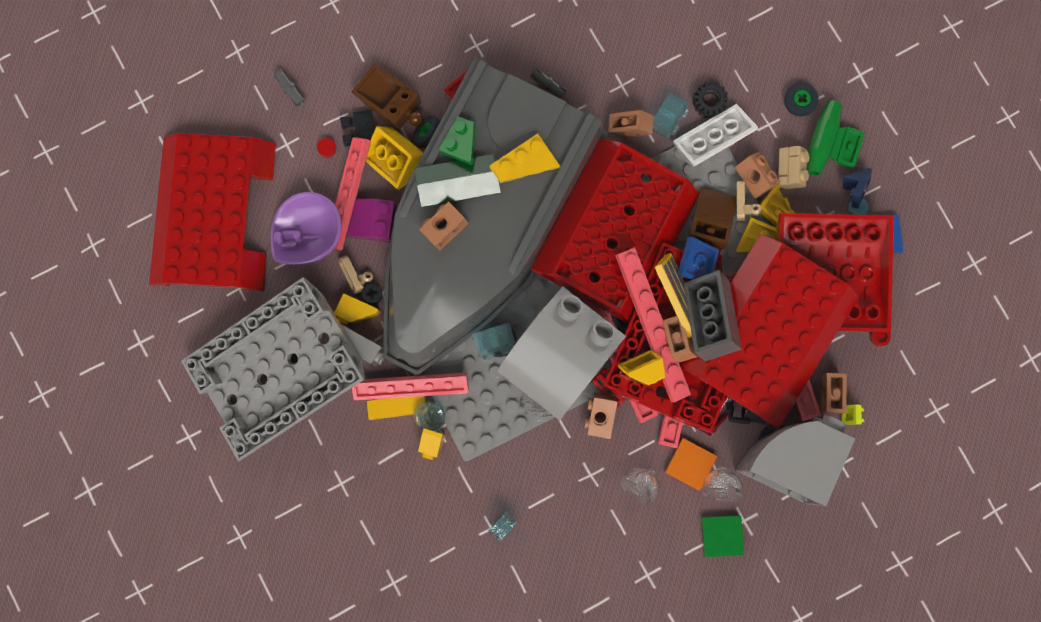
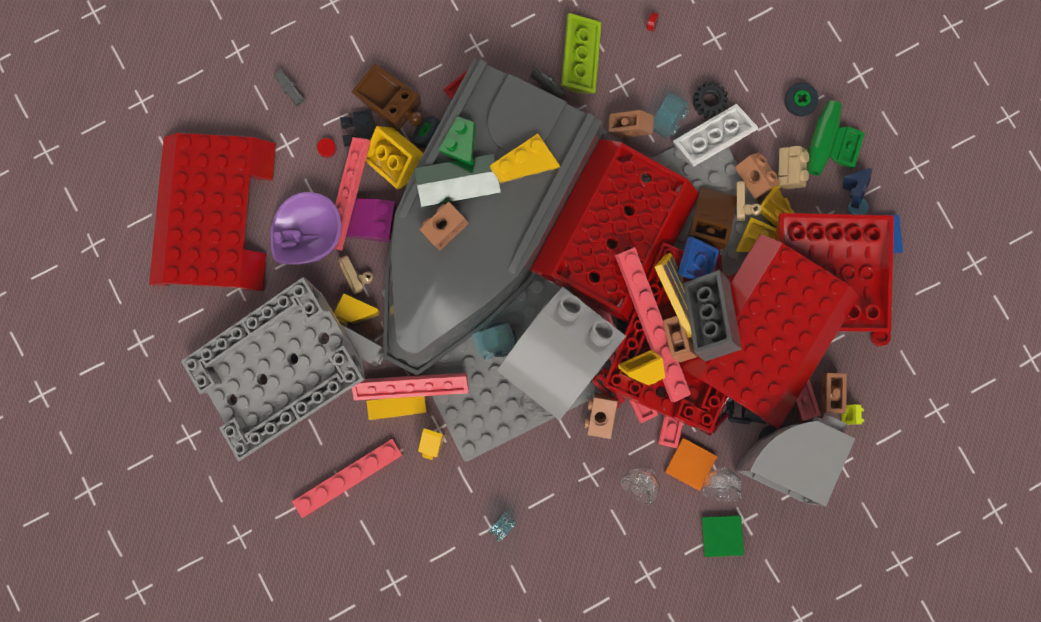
black wheel [362,284,383,305] -> none
clear light blue wheel [414,401,445,431] -> none
none -> coral plate [292,439,403,518]
none -> lime slope [561,13,602,94]
none -> red tile [646,12,659,32]

